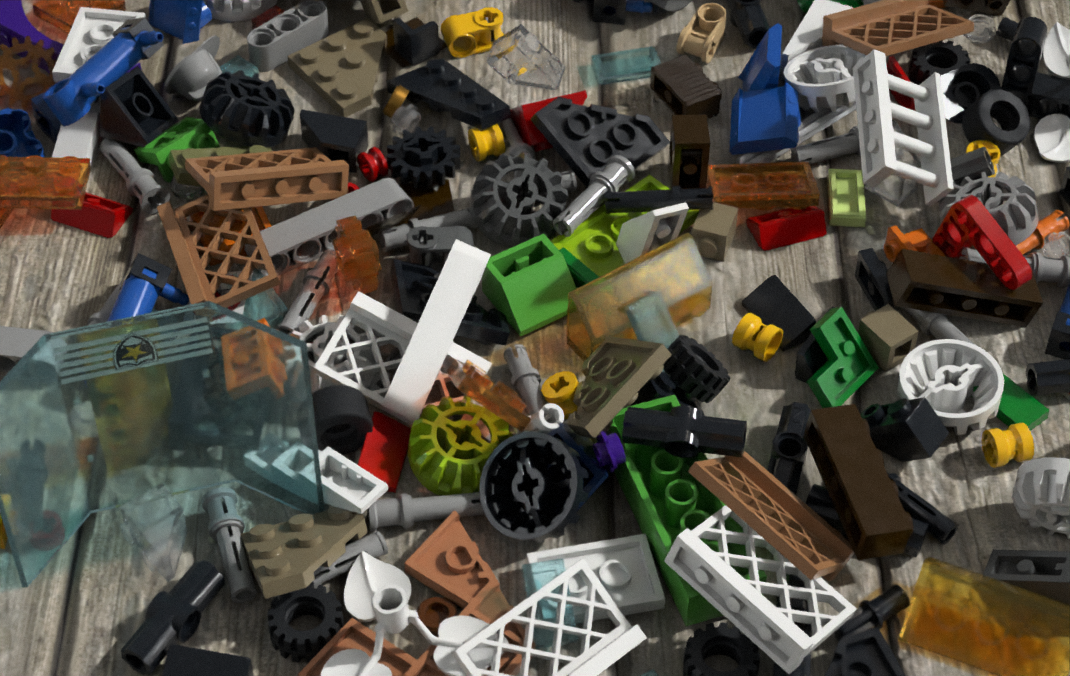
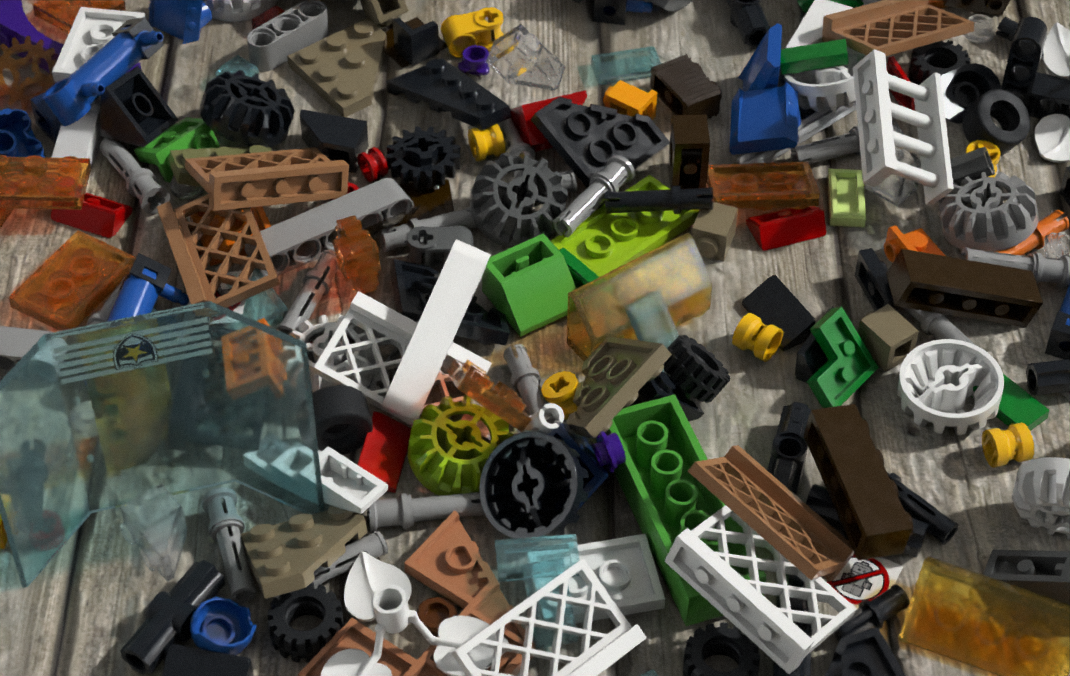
light grey piece [163,35,222,101] -> none
pearl gold tile [383,85,410,120] -> none
clear plate [391,104,422,135] -> none
white slope [616,202,689,279] -> none
black piece [622,406,747,458] -> none
tan piece [676,3,726,63] -> none
black slope [860,397,949,462] -> none
red beam [932,195,1032,290] -> none
none -> clear orange plate [8,230,135,335]
none -> blue hair [190,597,257,655]
none -> dark purple plate [458,45,494,76]
none -> clear light blue tile [495,534,580,582]
none -> light orange brick [603,80,657,120]
none -> green tile [780,39,849,75]
none -> sticker [821,554,903,609]

